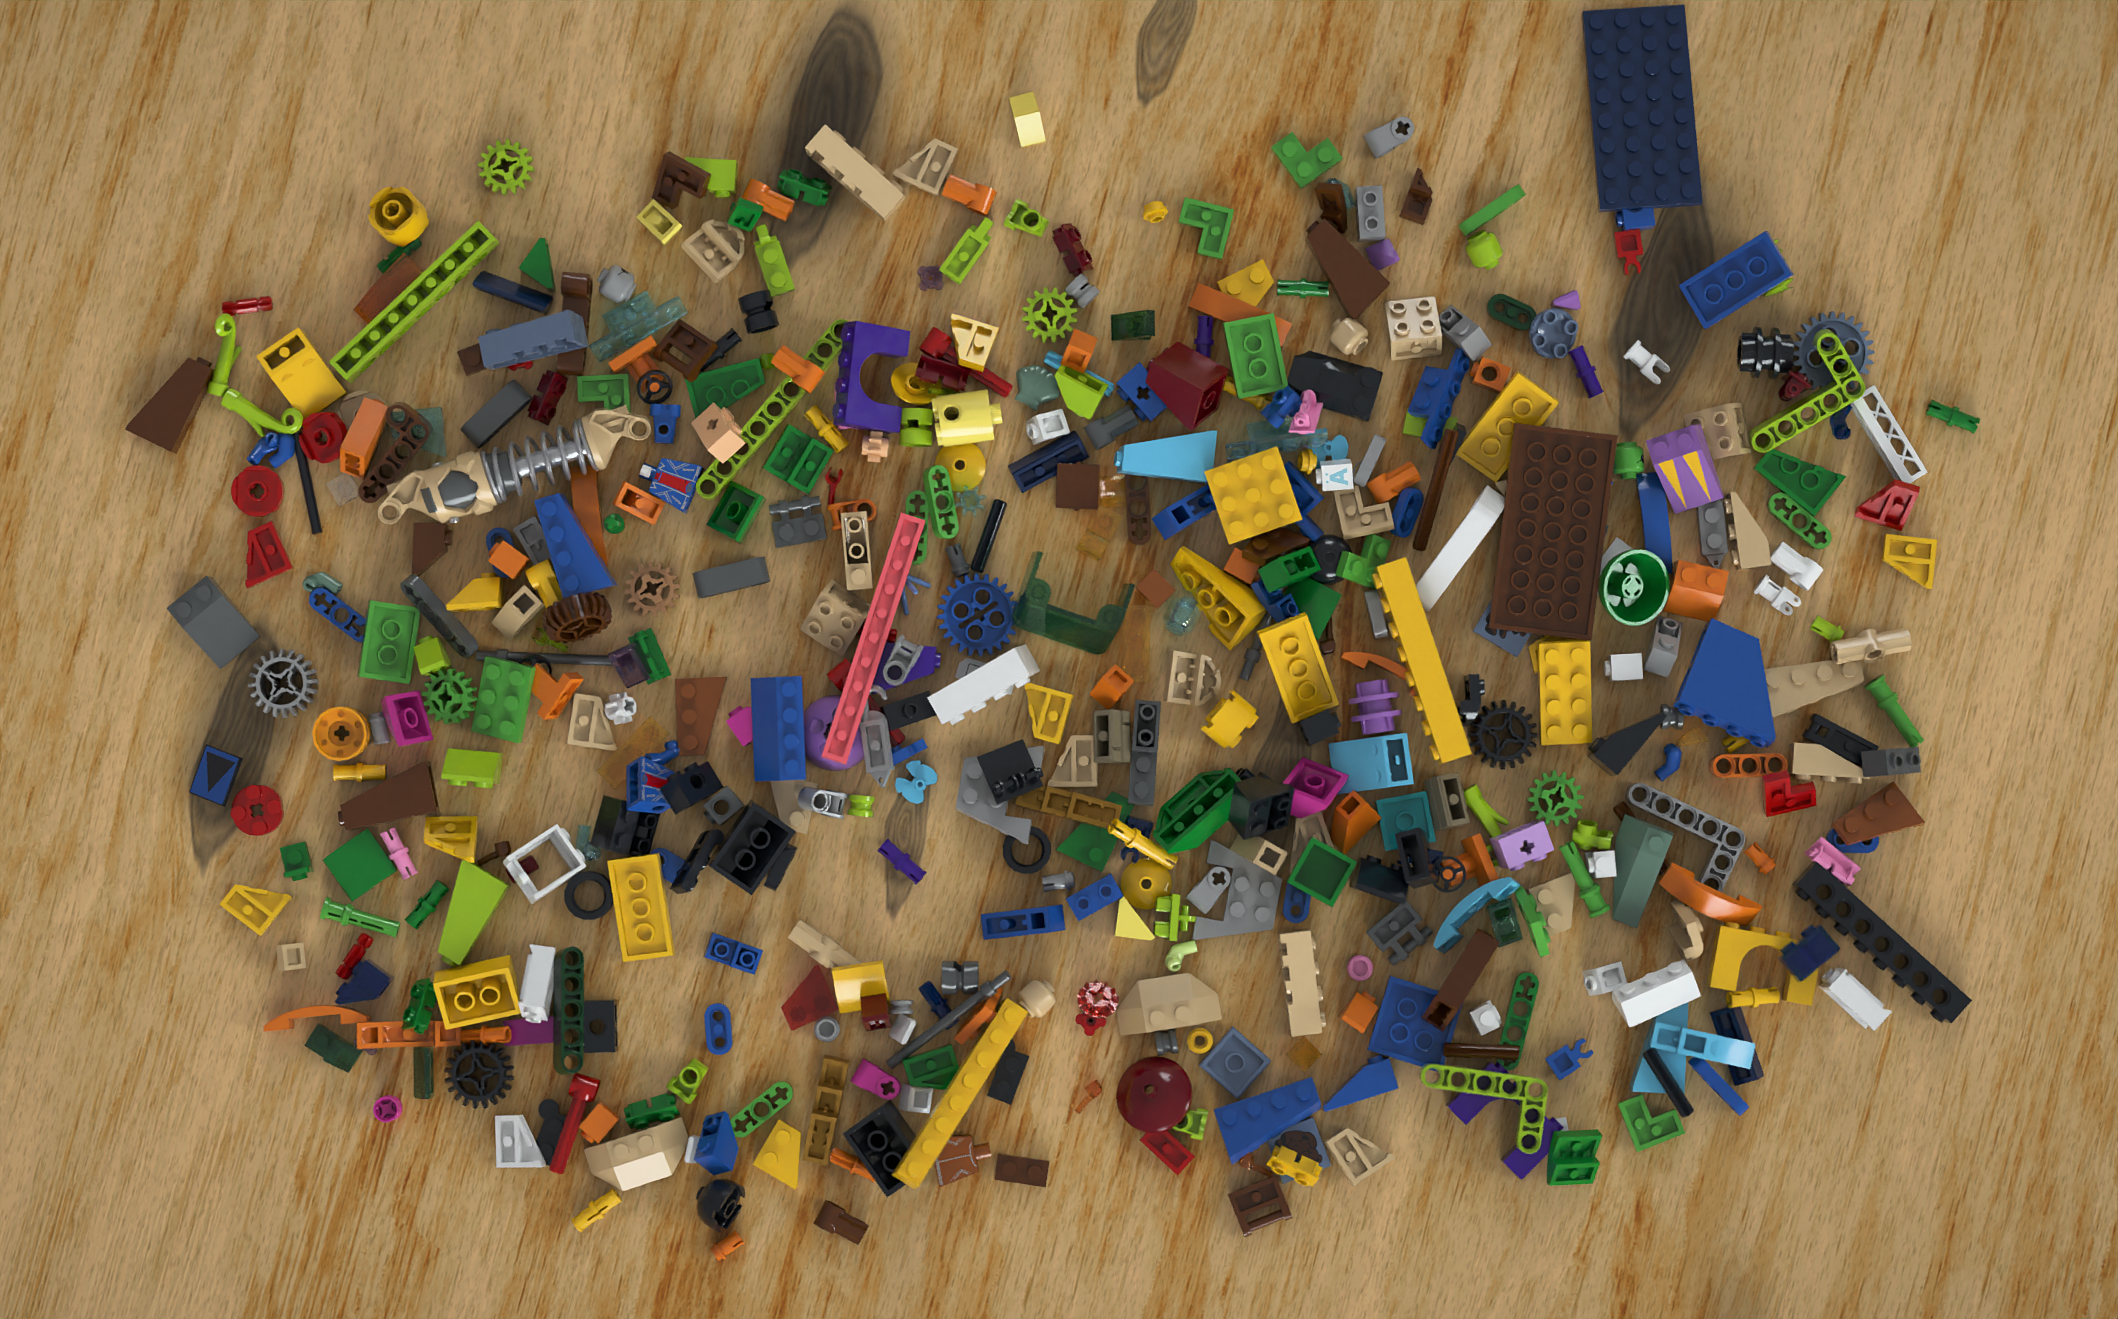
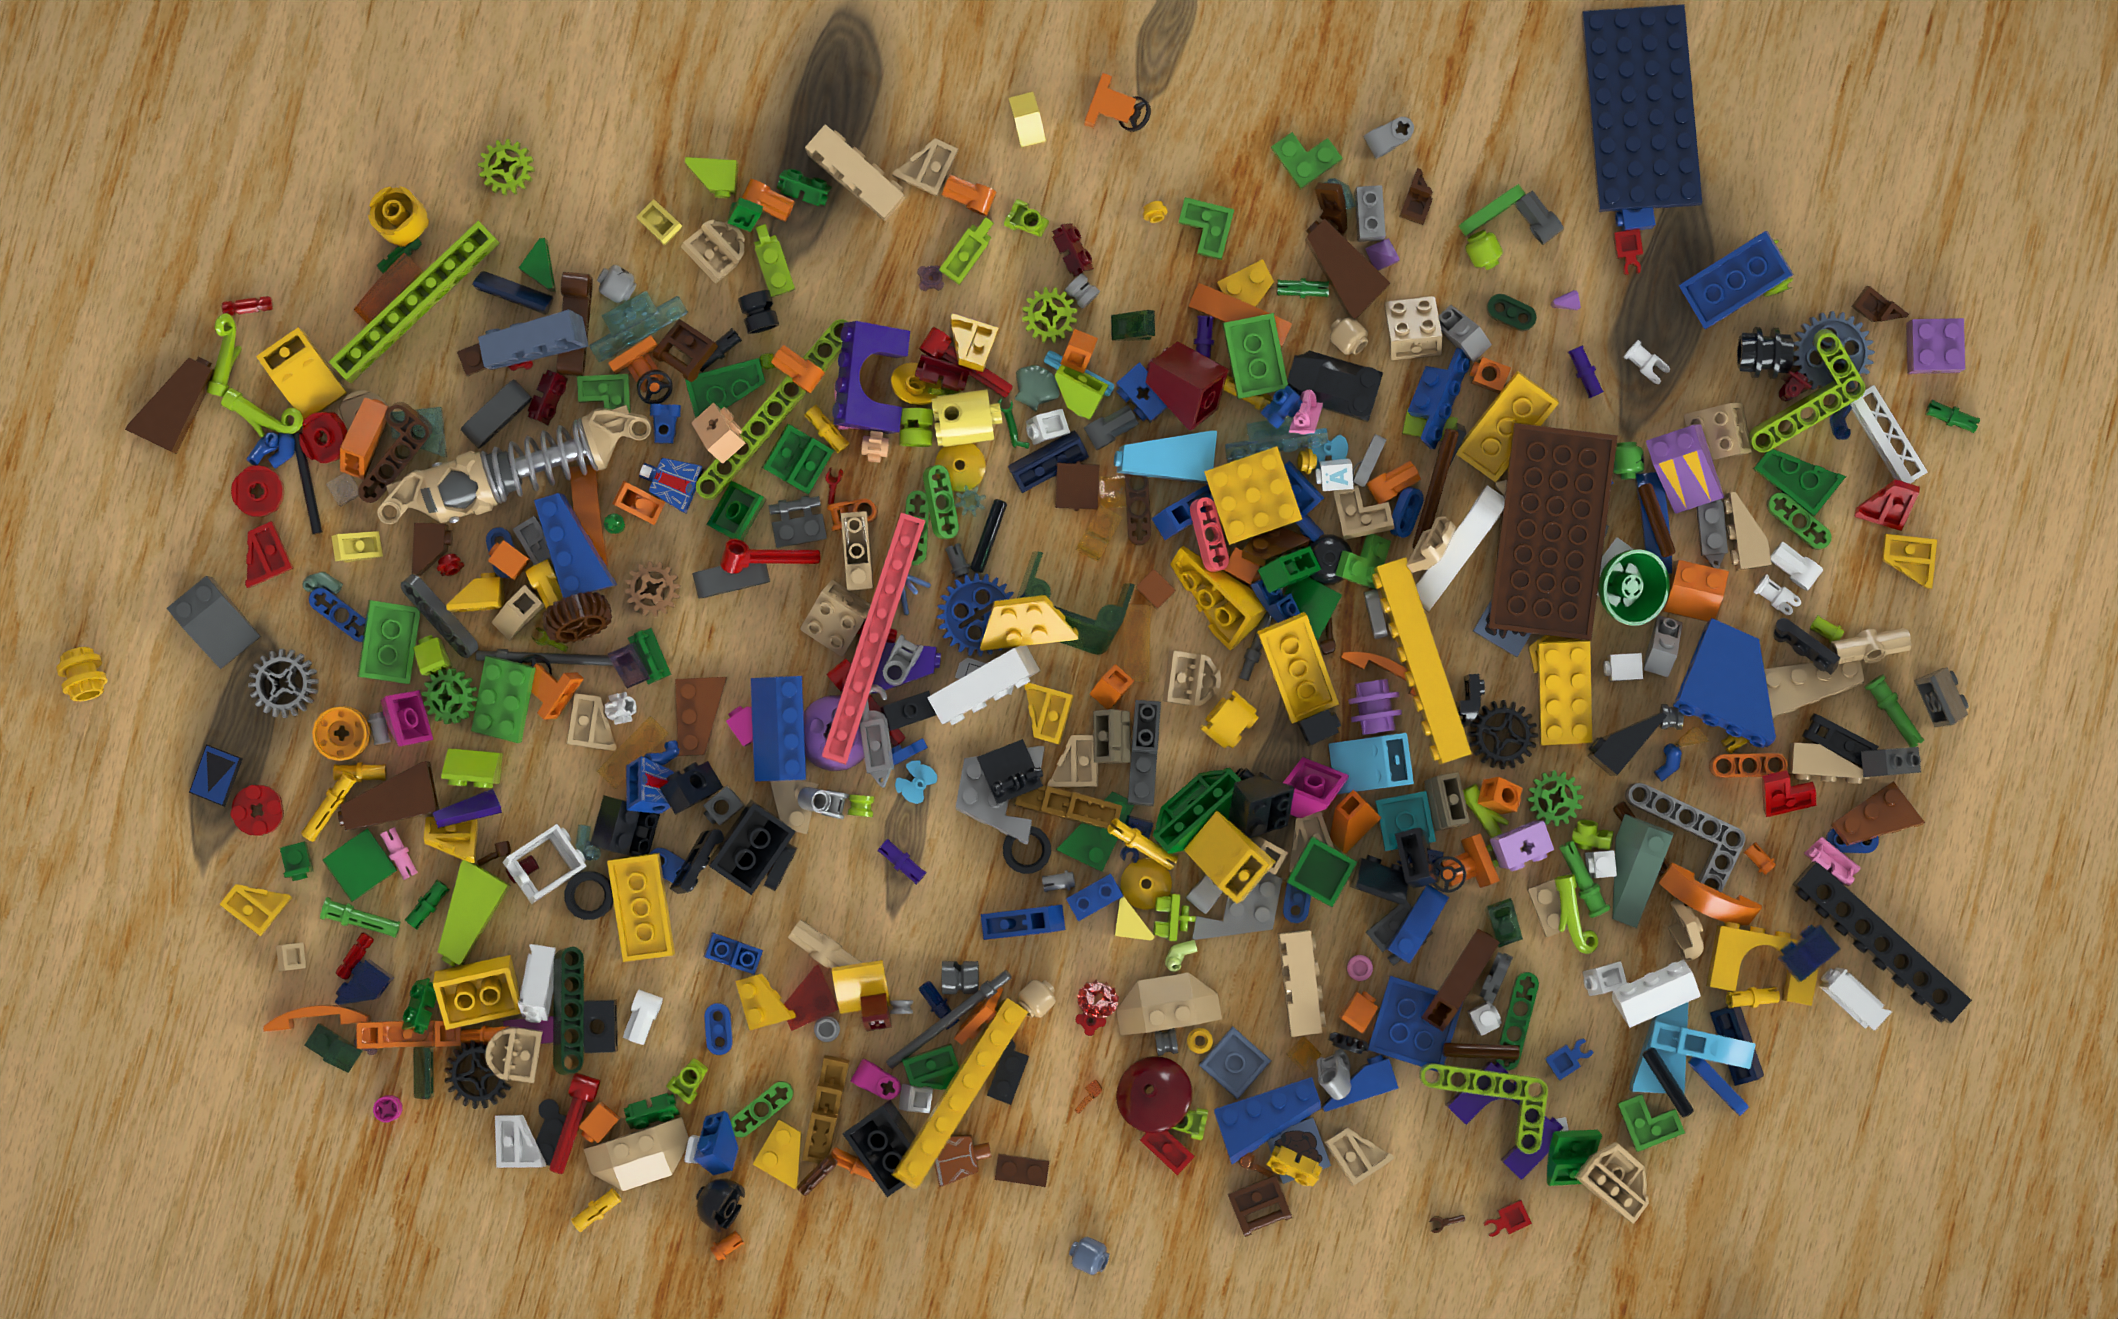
reddish brown plate [652,151,711,210] -> none
reddish brown piece [813,1200,869,1245] -> none
white slope [889,1014,917,1045] -> none
clear light blue head [1163,596,1201,636] -> none
medium azure slope [1433,877,1521,954] -> none
bright green plate [1514,886,1551,957] -> none
sand blue dish [1529,308,1578,359] -> none
none -> yellow piece [56,647,107,701]
none -> yellow pin [301,771,357,842]
none -> light yellow slope [331,531,383,563]
none -> dark purple piece [433,789,502,828]
none -> red plate [437,554,465,576]
none -> tan slope [486,1027,543,1083]
none -> white piece [623,990,663,1045]
none -> red axle [720,539,821,574]
none -> yellow wing [735,973,796,1030]
none -> reddish brown axle [797,1155,838,1196]
none -> yellow wing [980,595,1079,651]
none -> green piece [998,398,1030,449]
none -> sand blue head [1069,1237,1110,1275]
none -> orange piece [1084,73,1151,132]
none -> yellow slope [1184,811,1276,904]
none -> coral beam [1190,497,1229,572]
none -> light grey piece [1316,1049,1351,1100]
none -> black gear [1328,1032,1369,1054]
none -> blue slope [1386,885,1449,964]
none -> tan slope [1406,516,1456,573]
none -> reddish brown hand [1429,1215,1465,1233]
none -> orange brick [1478,777,1523,814]
none -> dark grey plate [1479,952,1513,1004]
none -> red plate [1483,1199,1532,1237]
none -> dark grey piece [1514,190,1564,245]
none -> lime plant [1554,874,1599,954]
none -> tan wedge [1575,1142,1649,1224]
none -> reddish brown axle [1638,483,1676,558]
none -> black plate [1773,618,1840,675]
none -> reddish brown slope [1851,286,1909,322]
none -> medium lavender brick [1906,318,1965,374]
none -> dark grey slope [1914,667,1969,727]

